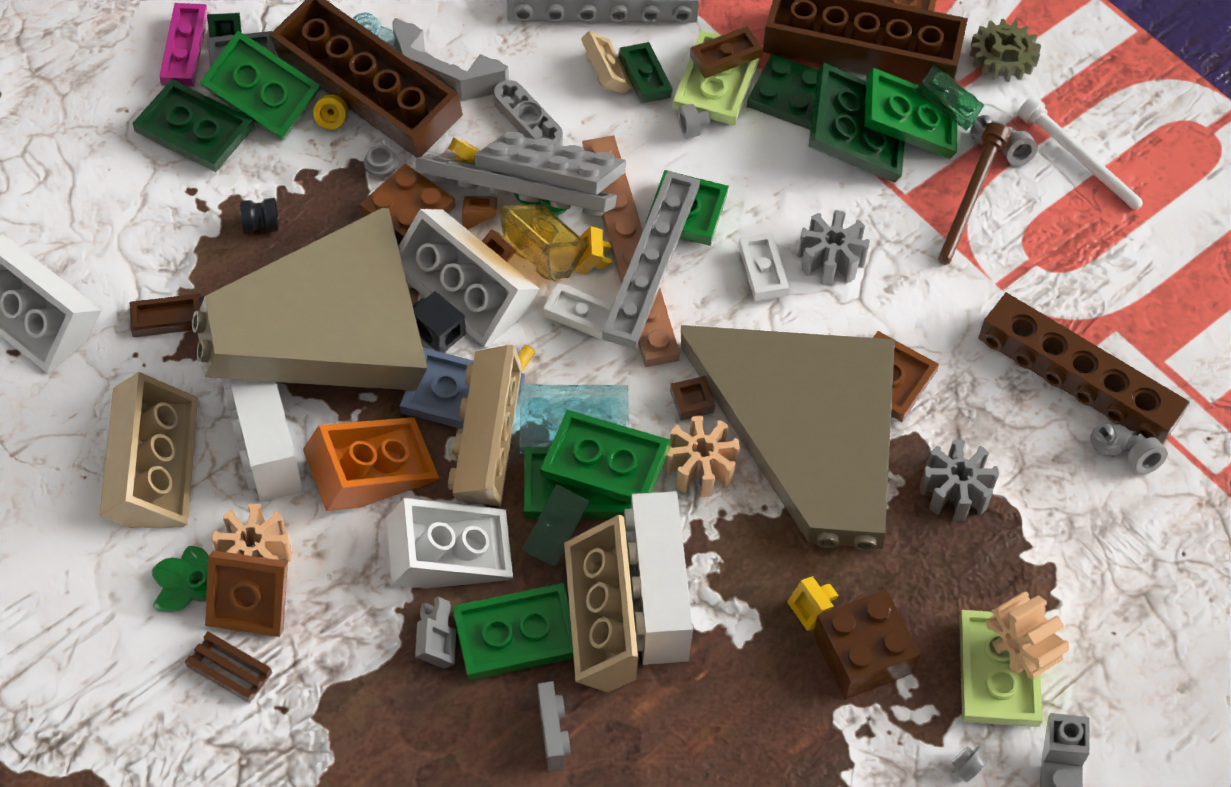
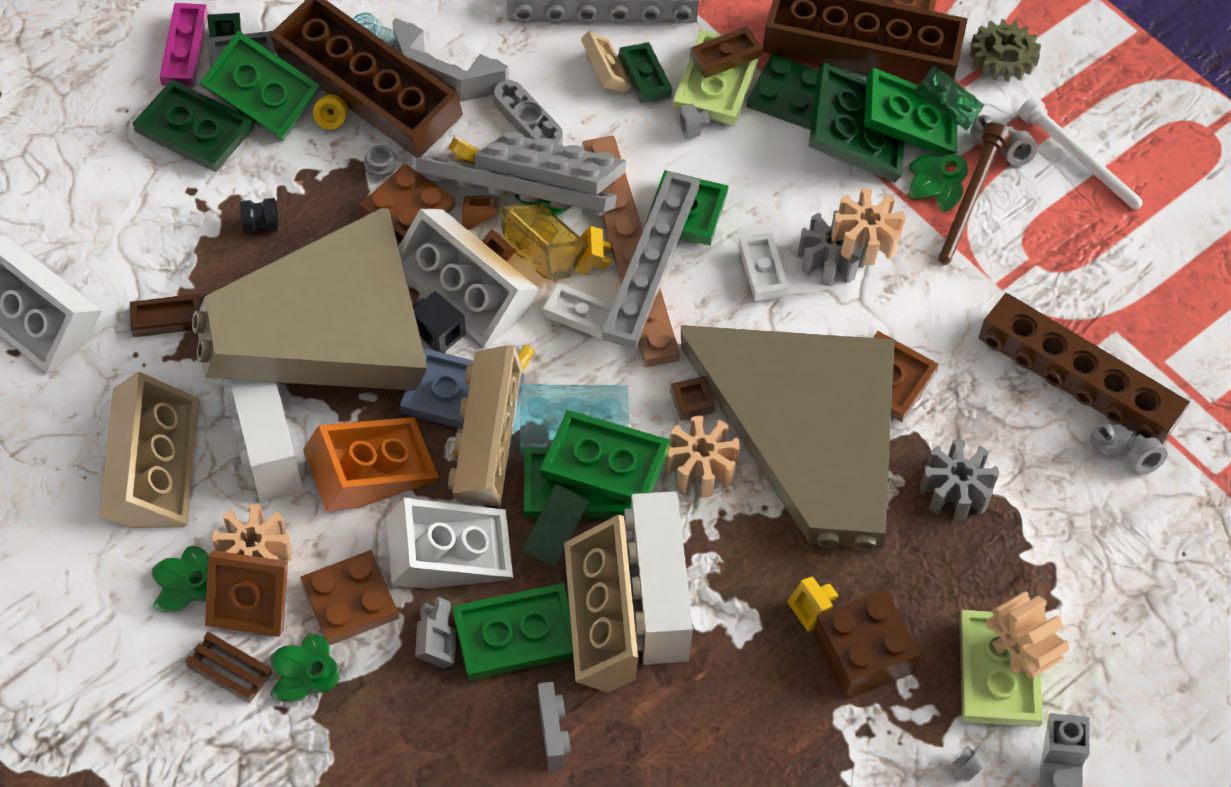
none -> green plate [270,633,339,702]
none -> dark orange plate [300,550,399,645]
none -> light nougat gear [831,188,905,265]
none -> green plate [909,154,968,213]

